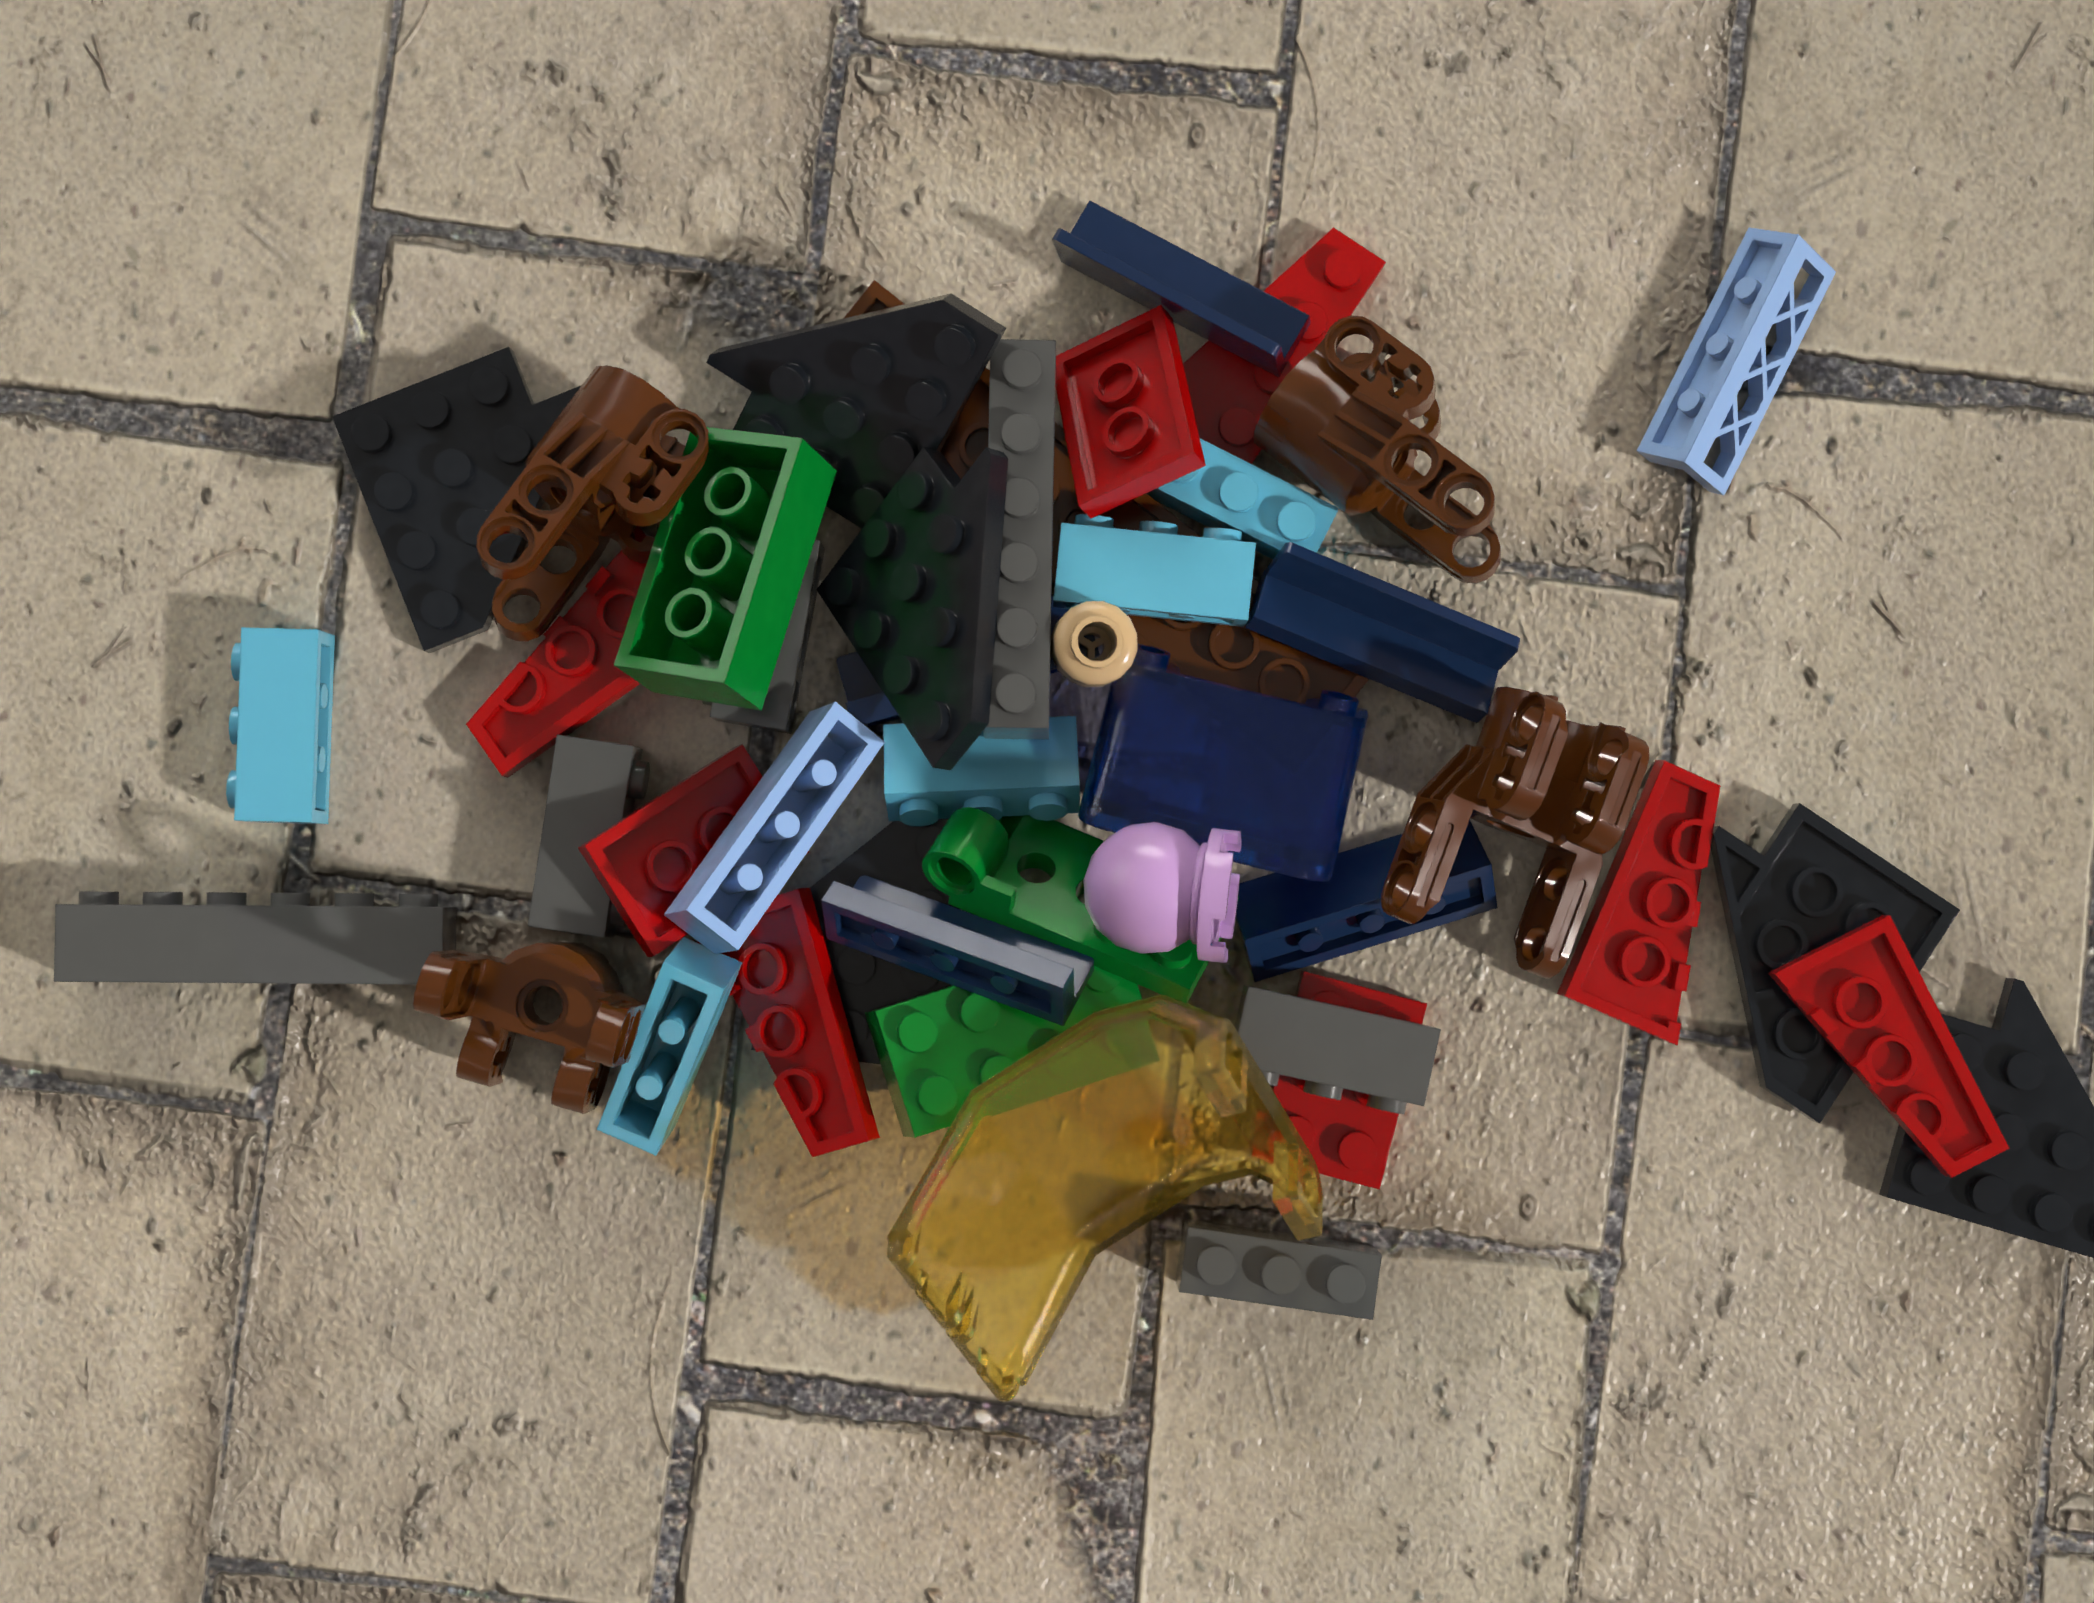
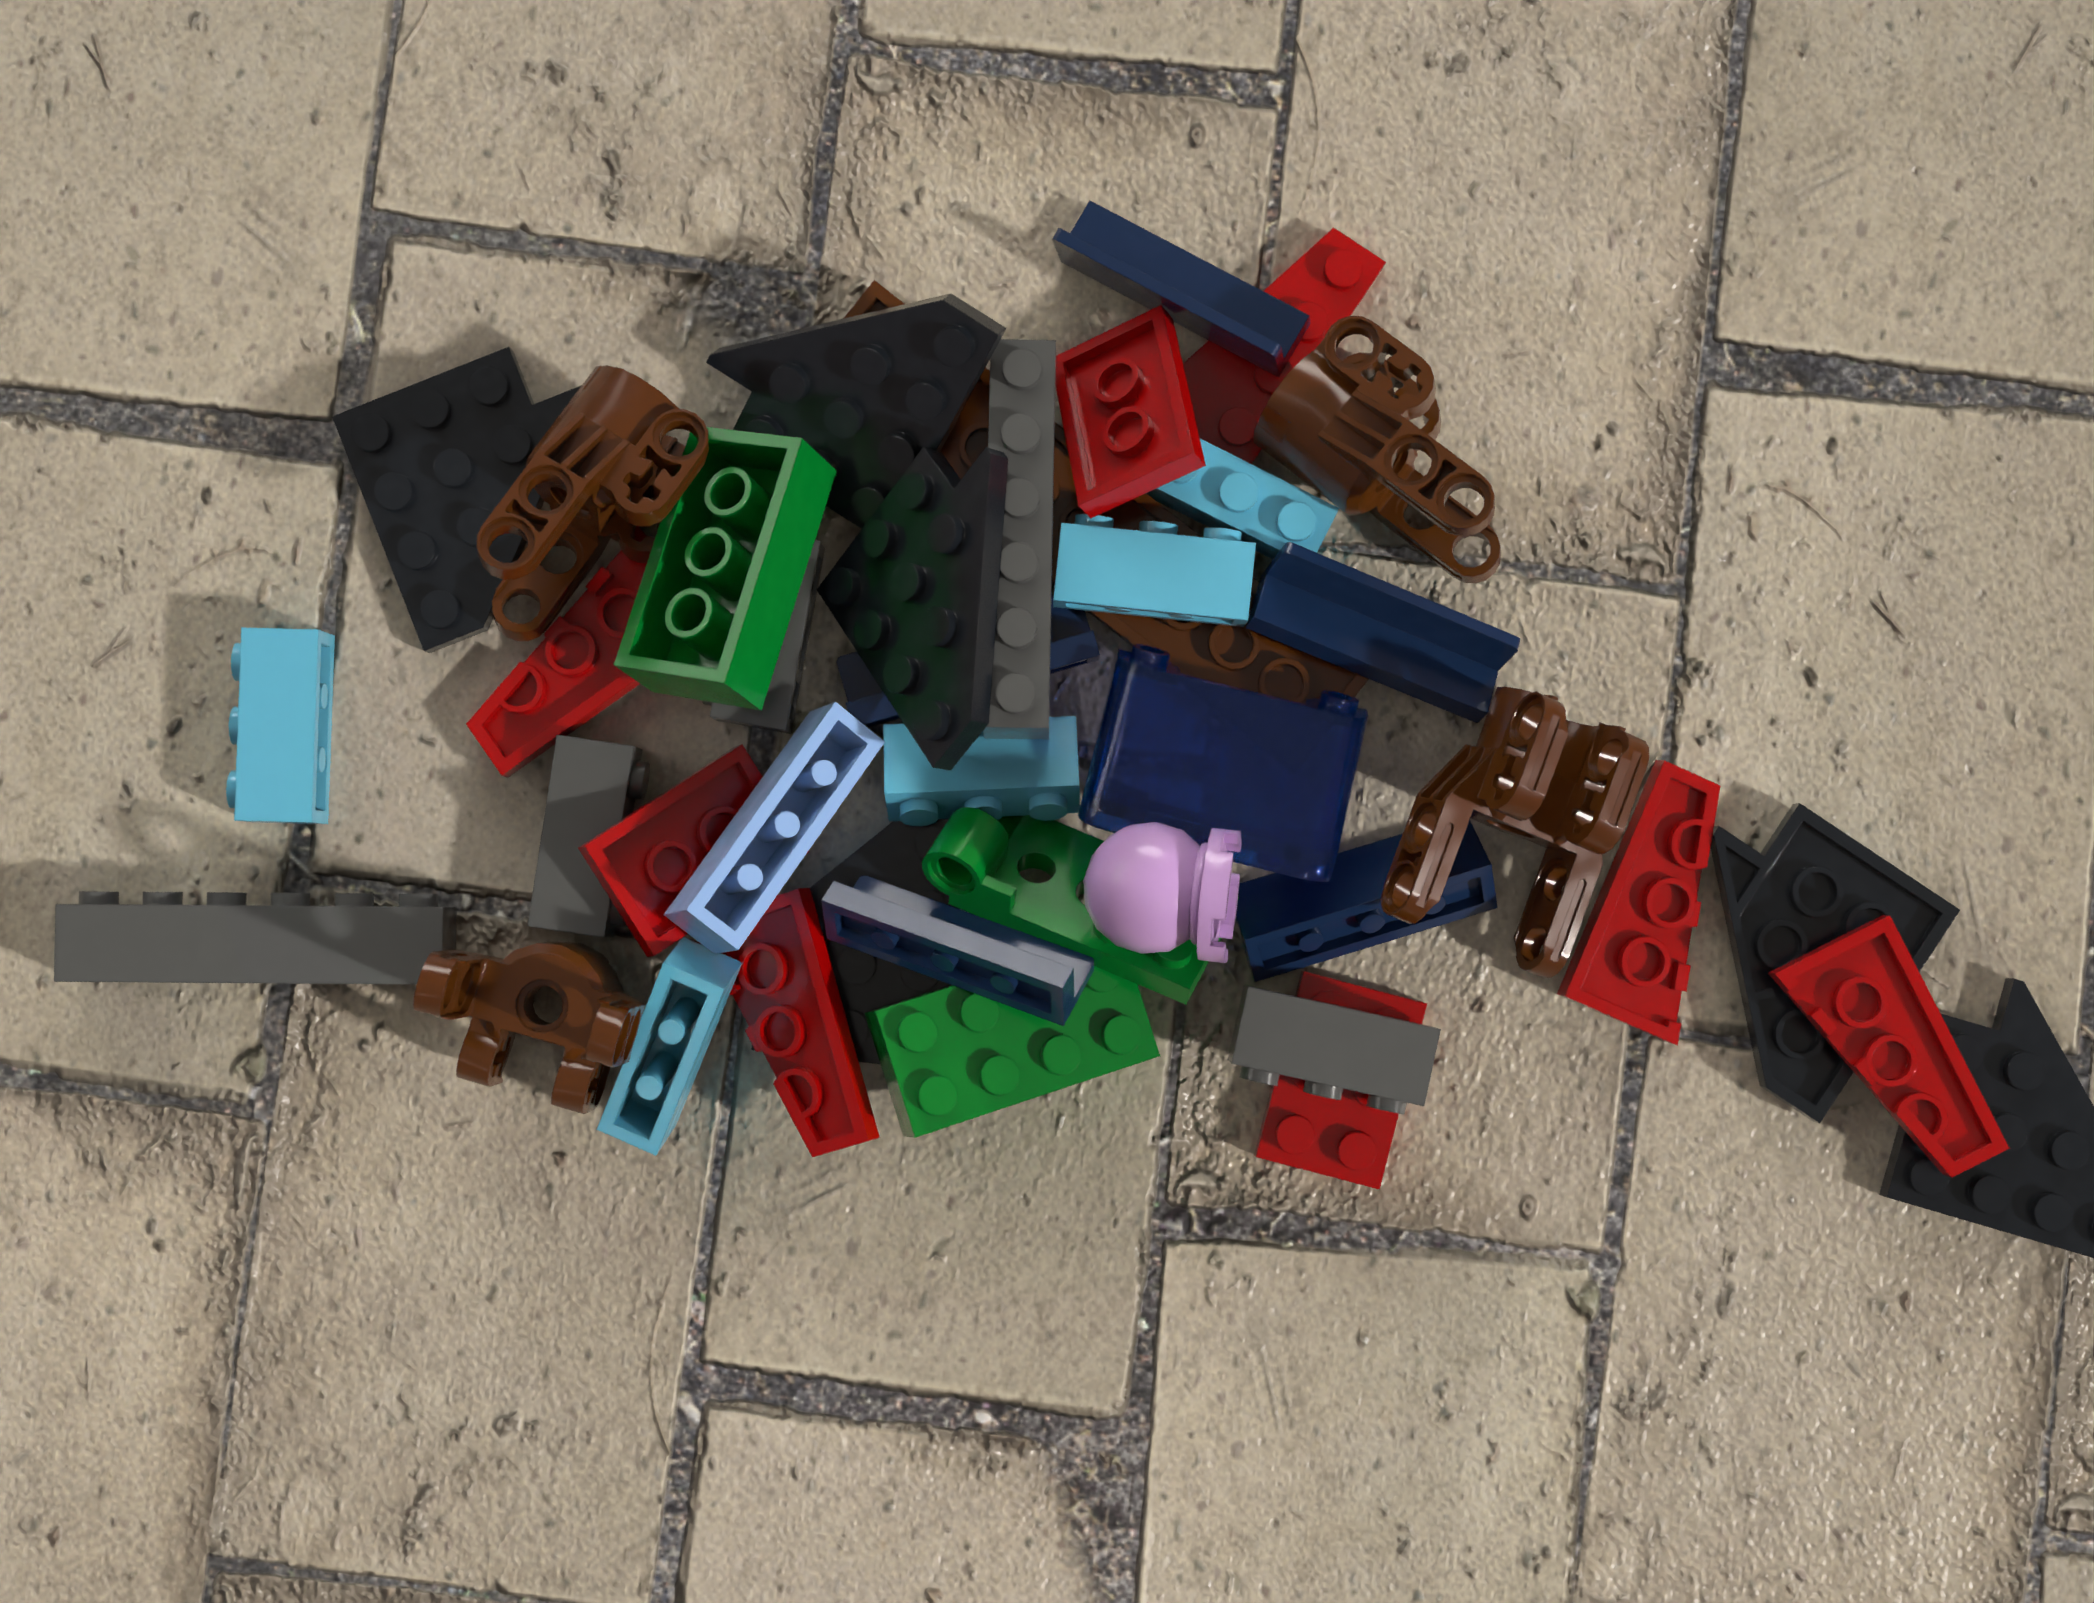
clear yellow windscreen [887,994,1323,1402] -> none
tan head [1051,601,1138,687] -> none
dark grey brick [1175,1218,1382,1320] -> none
light blue fence [1637,227,1836,495] -> none

